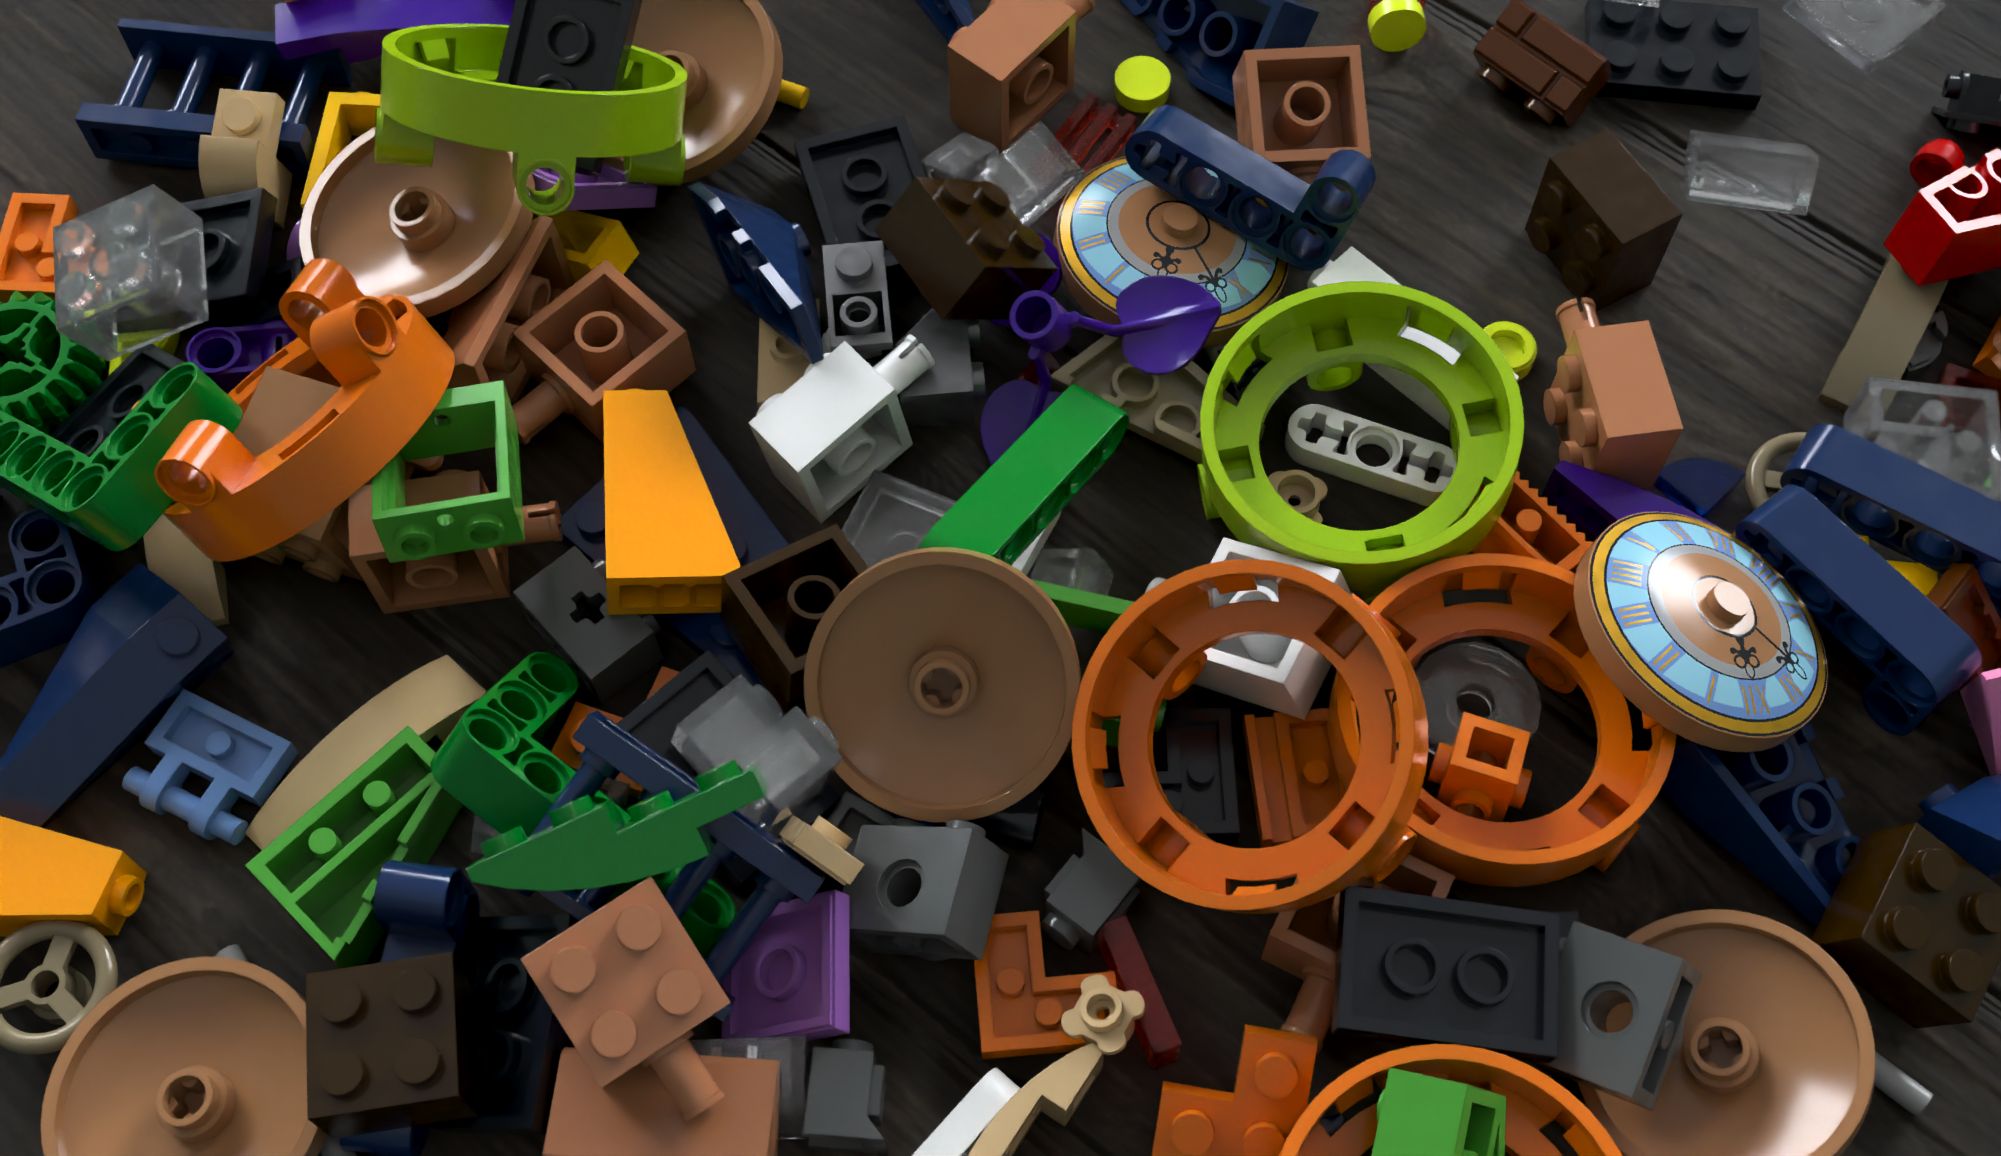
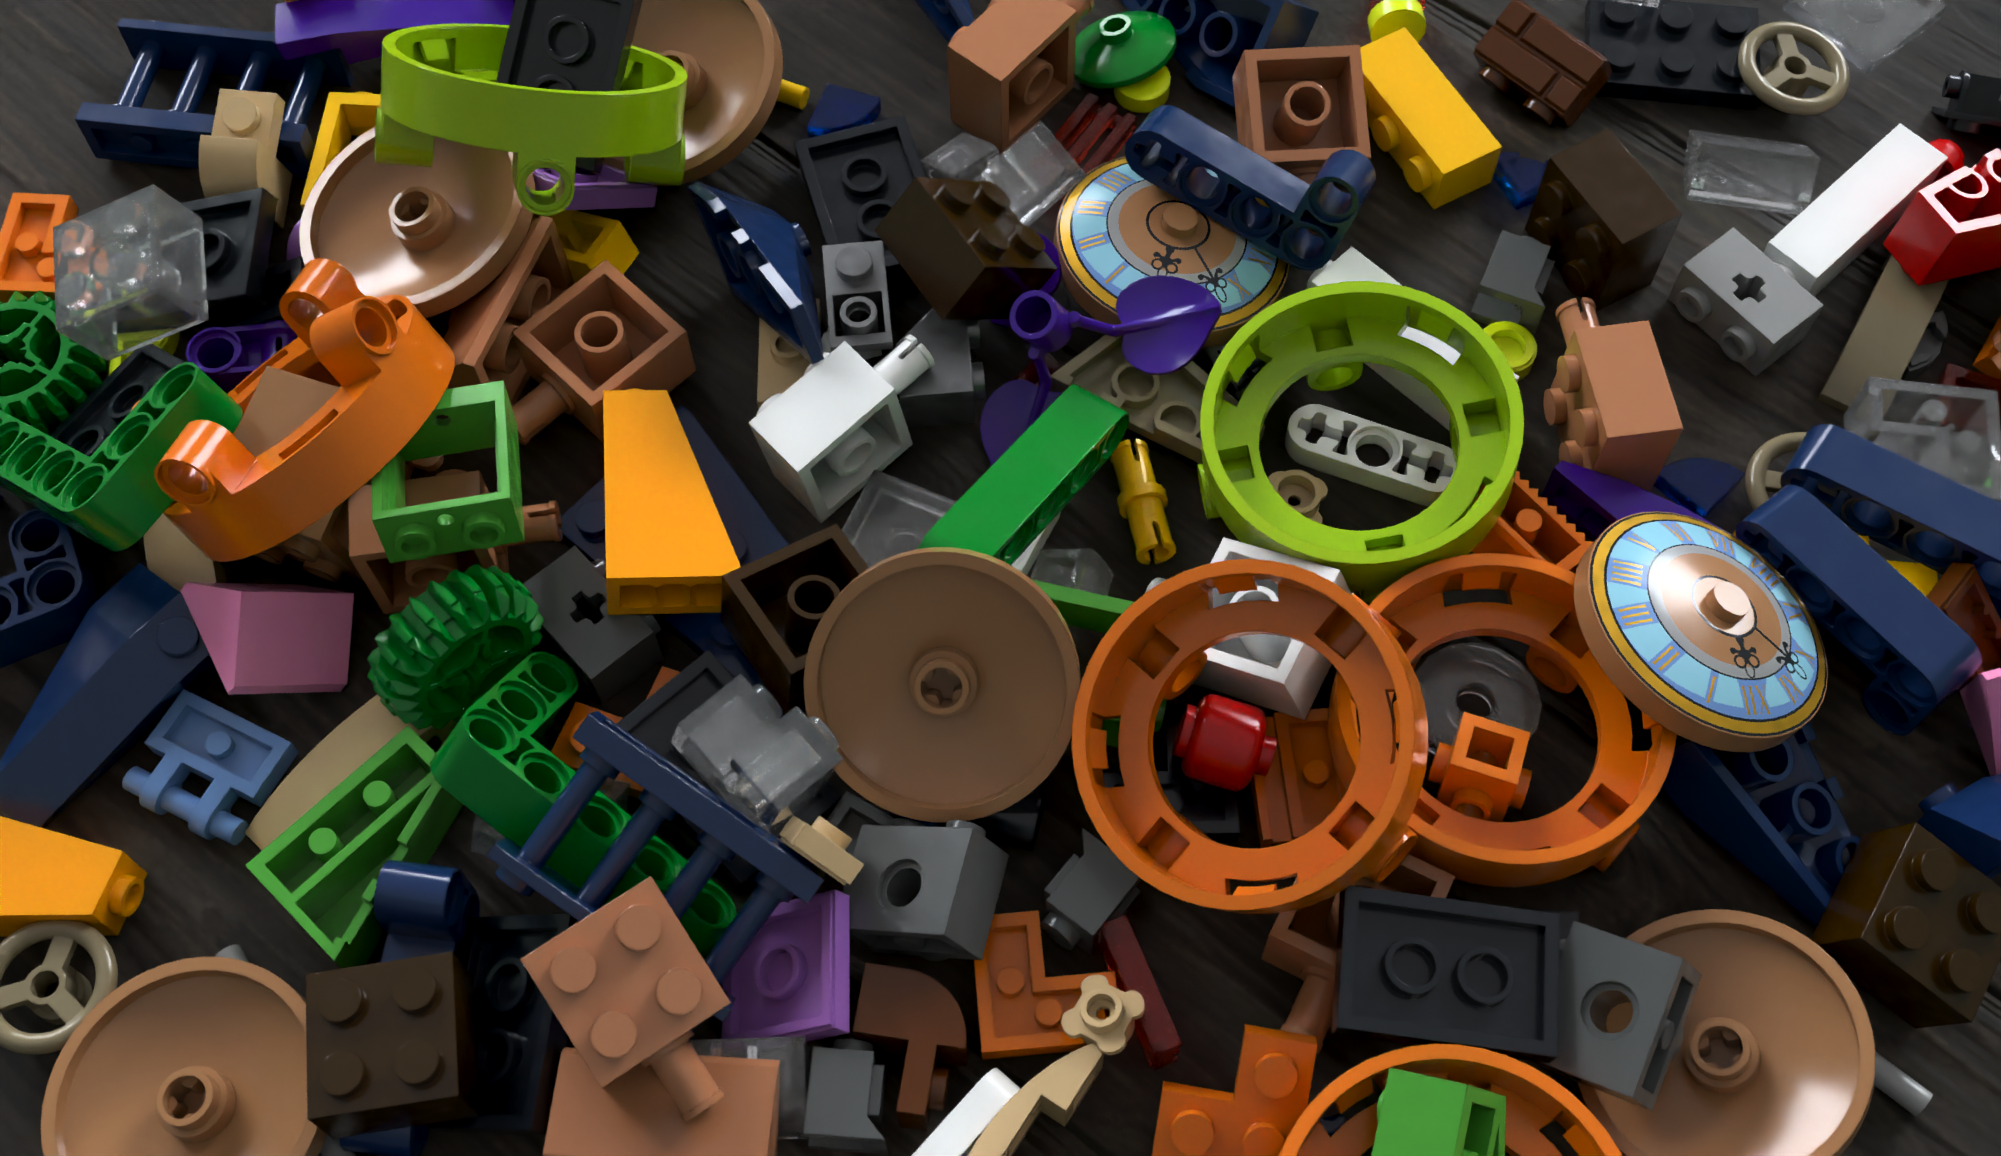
green slope [466,759,768,891] -> none
none -> bright pink slope [180,582,354,695]
none -> green gear [367,564,544,730]
none -> clear blue tile [807,83,881,138]
none -> reddish brown brick [853,962,968,1131]
none -> green dish [1074,11,1177,89]
none -> yellow pin [1110,439,1176,565]
none -> red head [1172,694,1277,792]
none -> yellow brick [1360,27,1502,209]
none -> dark grey window [1469,230,1555,337]
none -> clear blue tile [1493,152,1548,210]
none -> light grey brick [1668,227,1824,377]
none -> dark tan piece [1738,21,1850,116]
none -> white brick [1763,123,1948,297]

